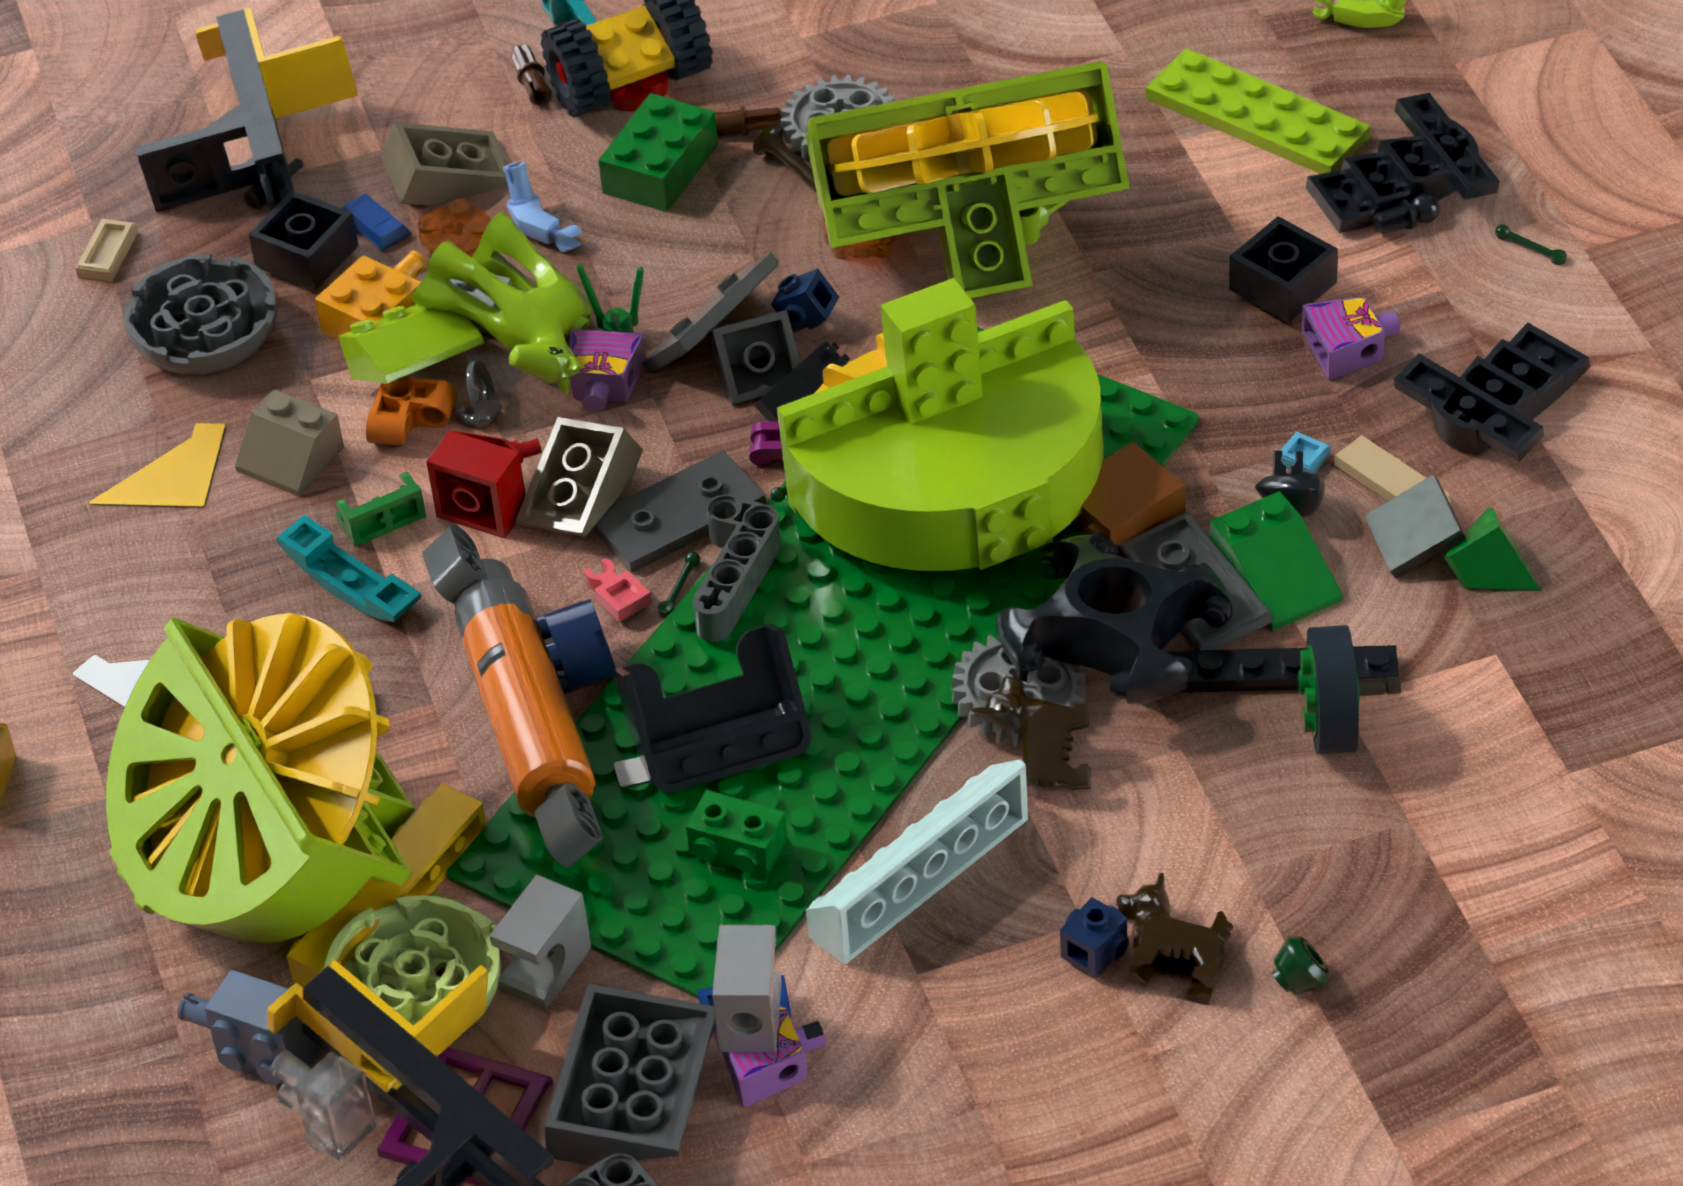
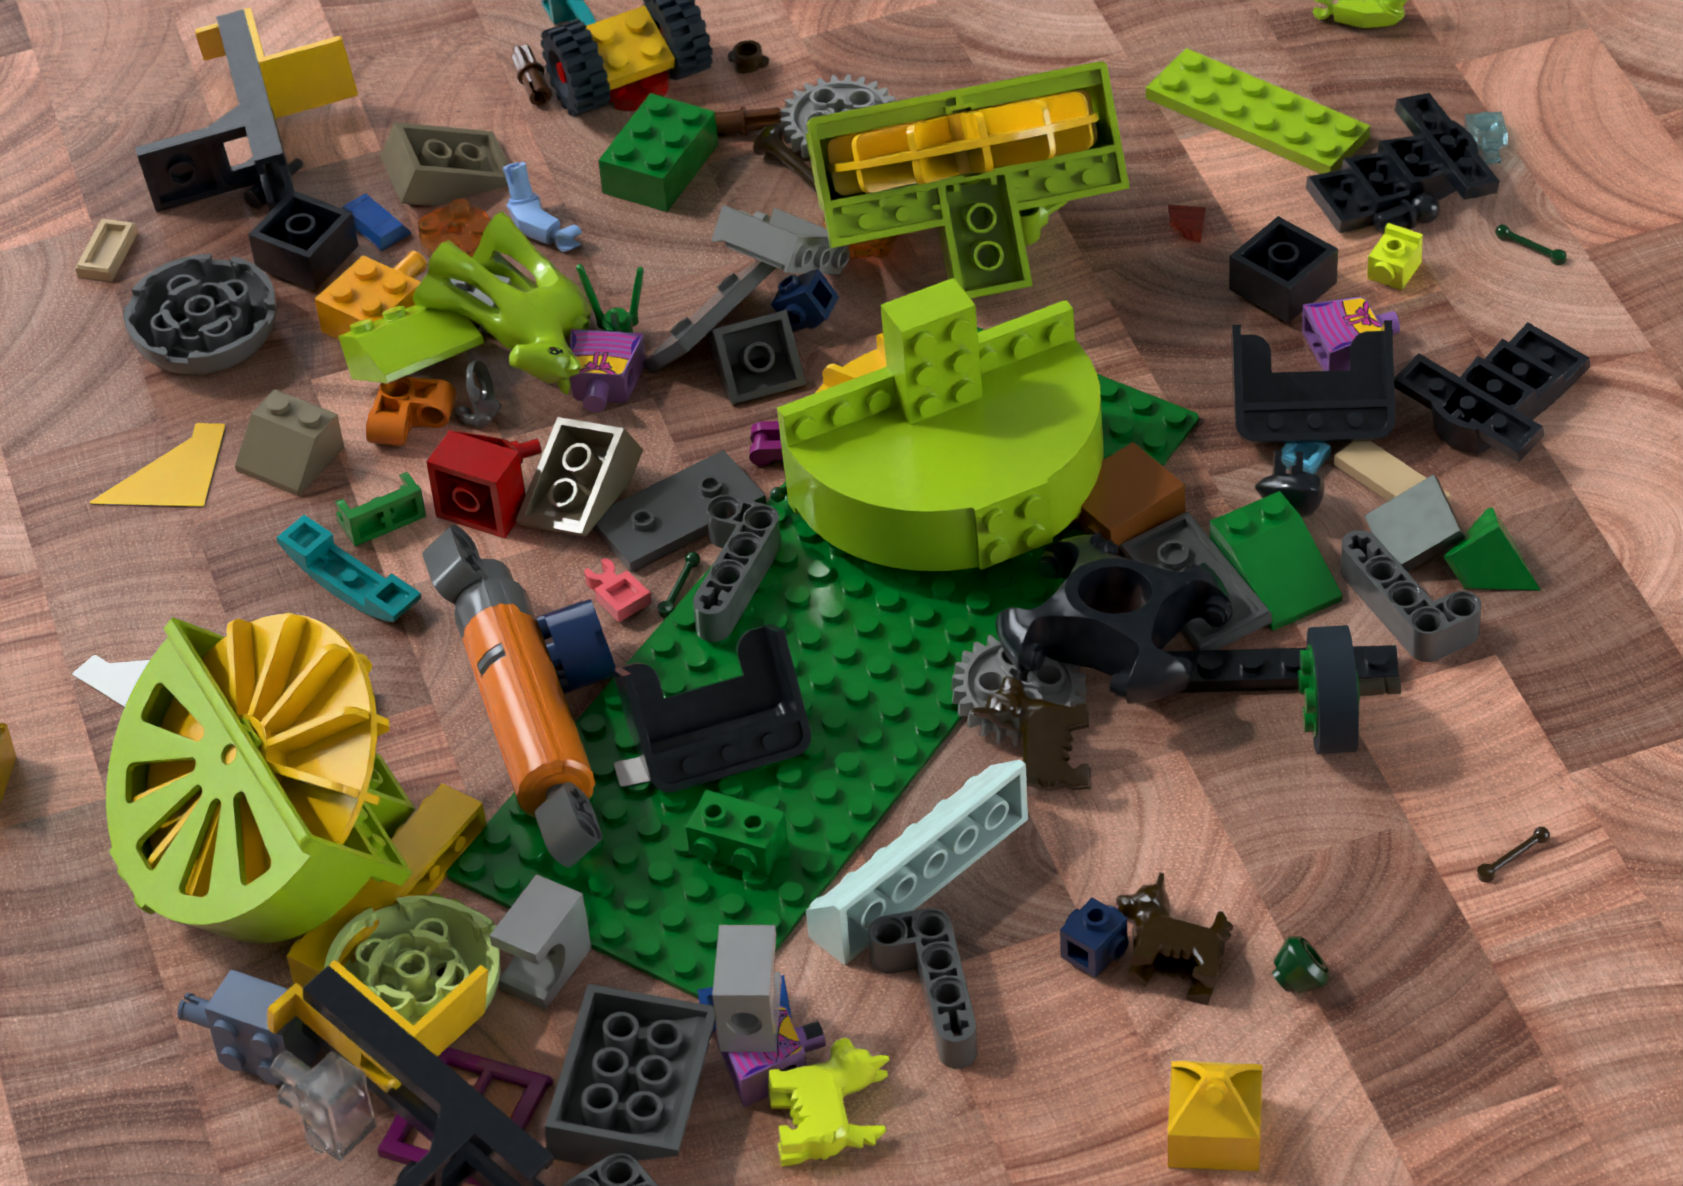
black hinge [754,340,850,421] -> none
none -> light grey window [711,205,850,274]
none -> dark brown plate [728,40,769,74]
none -> neon yellow animal [768,1038,890,1167]
none -> dark grey beam [868,908,977,1069]
none -> yellow piece [1167,1061,1263,1171]
none -> clear red tile [1168,204,1206,242]
none -> black windscreen [1231,320,1395,444]
none -> dark grey beam [1341,530,1481,662]
none -> neon yellow brick [1367,223,1423,290]
none -> clear light blue plate [1464,111,1508,164]
none -> dark brown hinge [1477,827,1550,882]

